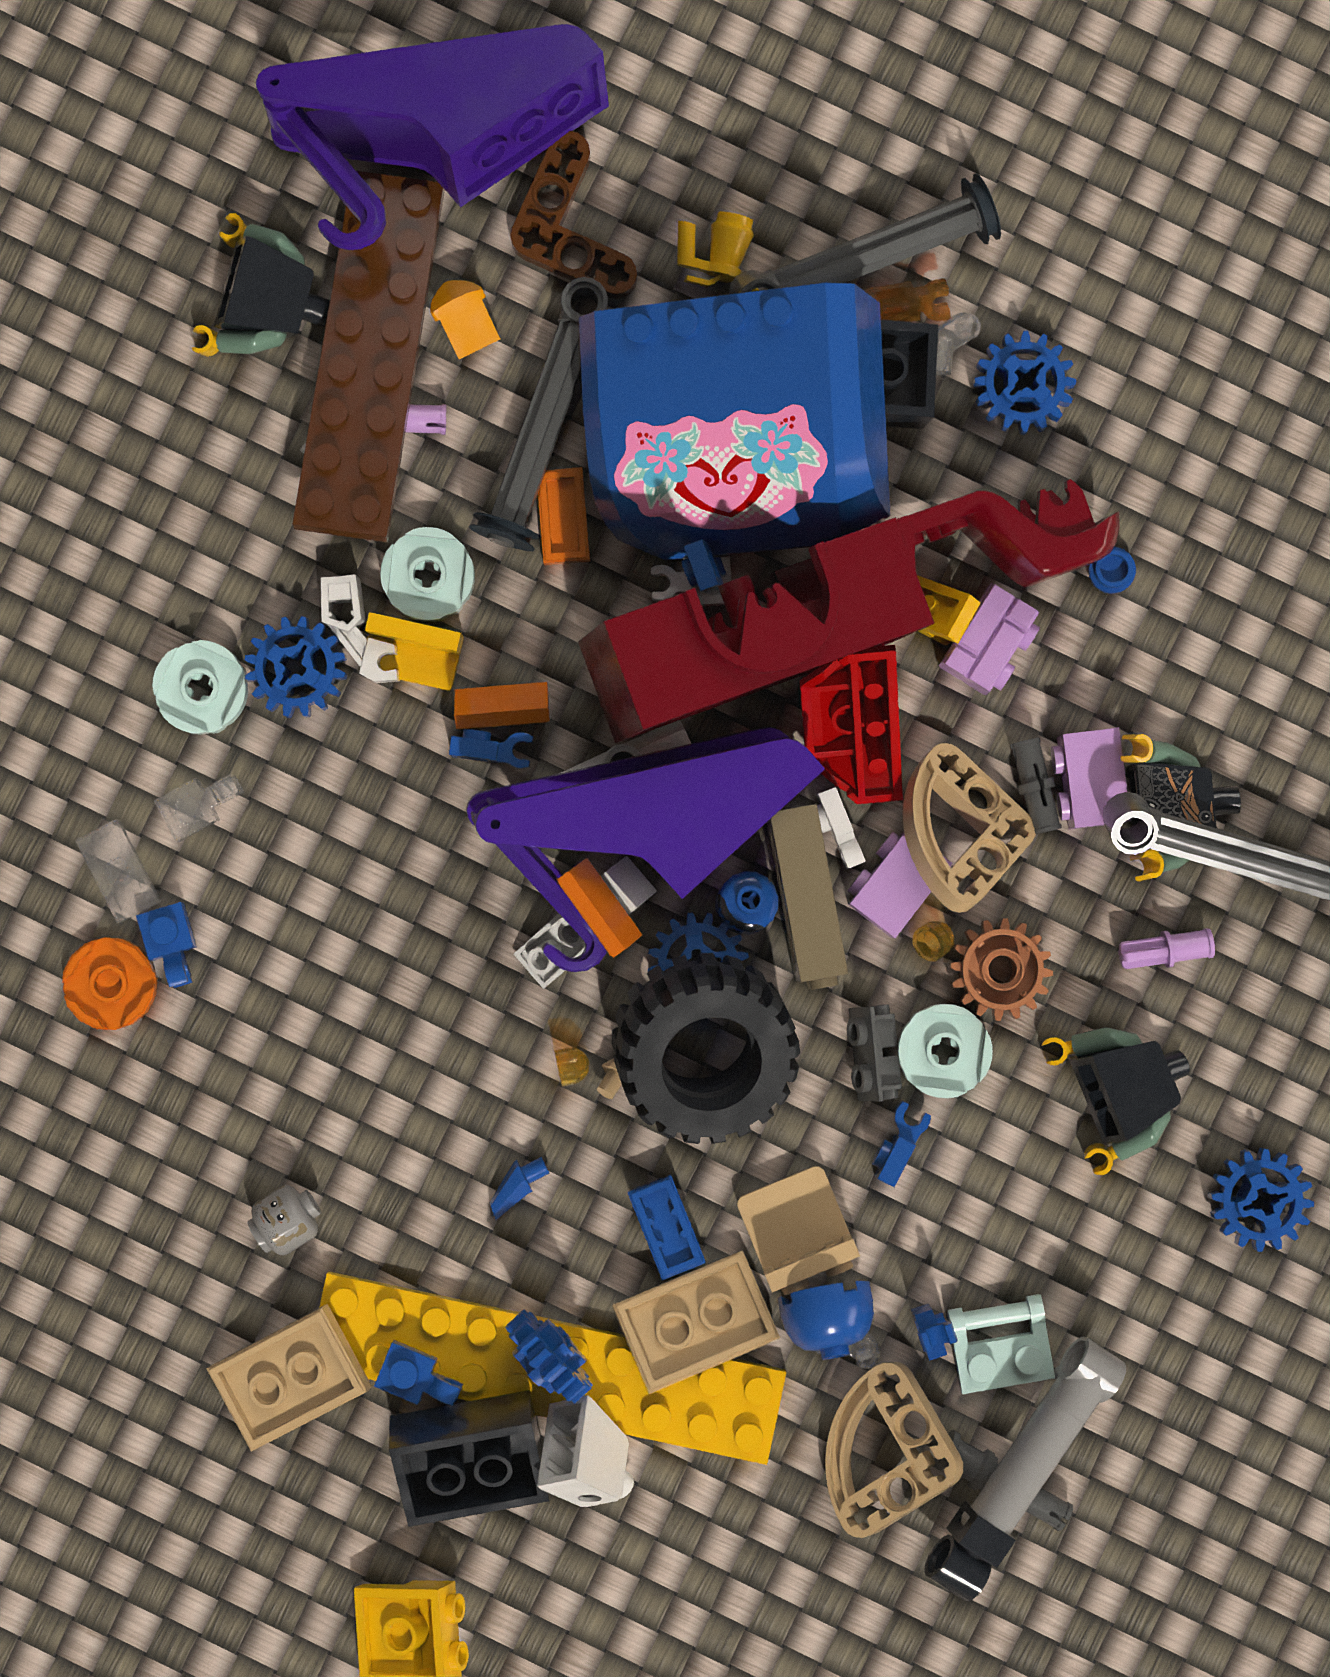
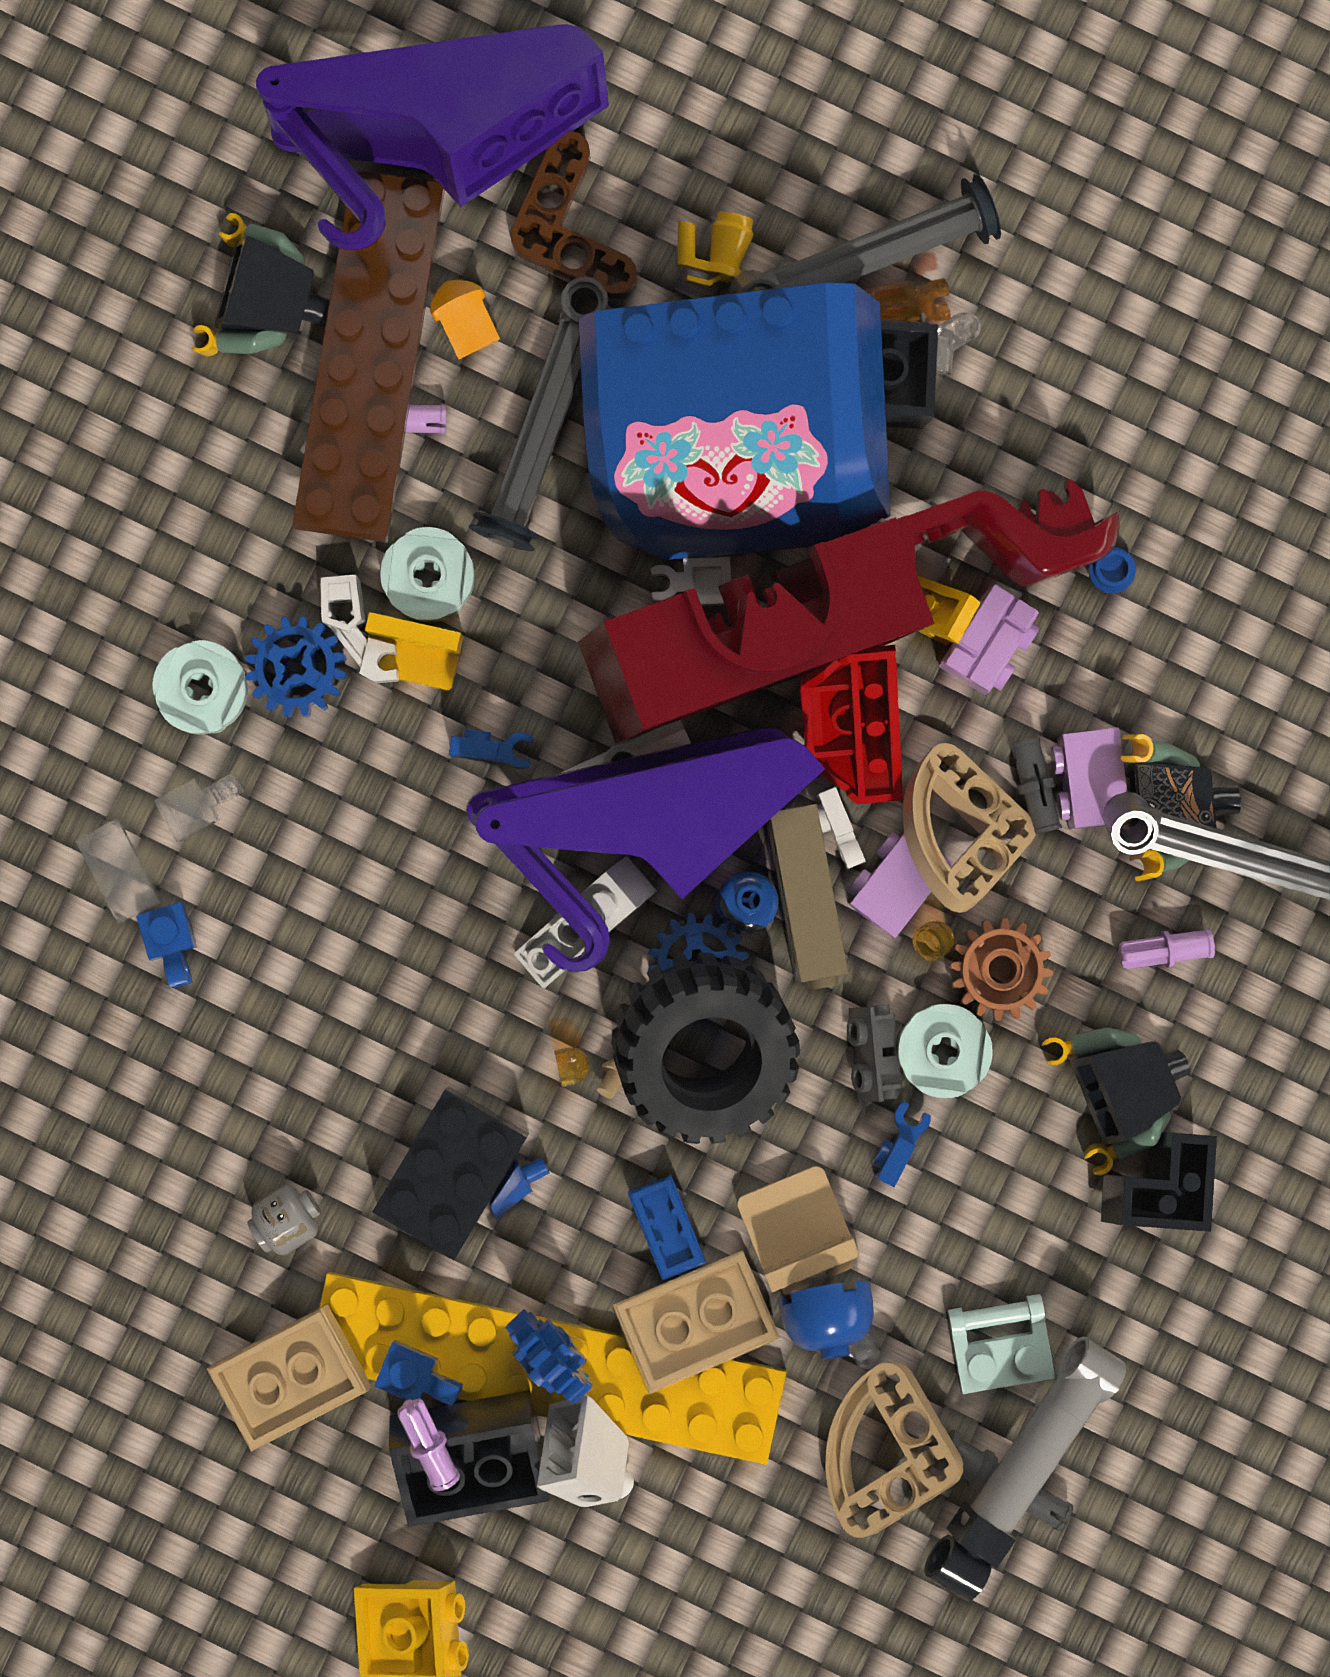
orange tile [62,937,157,1030] -> none
orange tile [454,682,550,729] -> none
orange tile [538,467,590,565] -> none
orange tile [557,858,643,958] -> none
blue plate [682,539,727,594] -> none
blue plate [911,1304,958,1361] -> none
blue gear [973,331,1076,435] -> none
blue gear [1208,1148,1314,1252] -> none
none -> black brick [372,1086,529,1261]
none -> lavender axle [397,1398,460,1491]
none -> black brick [1101,1132,1217,1232]

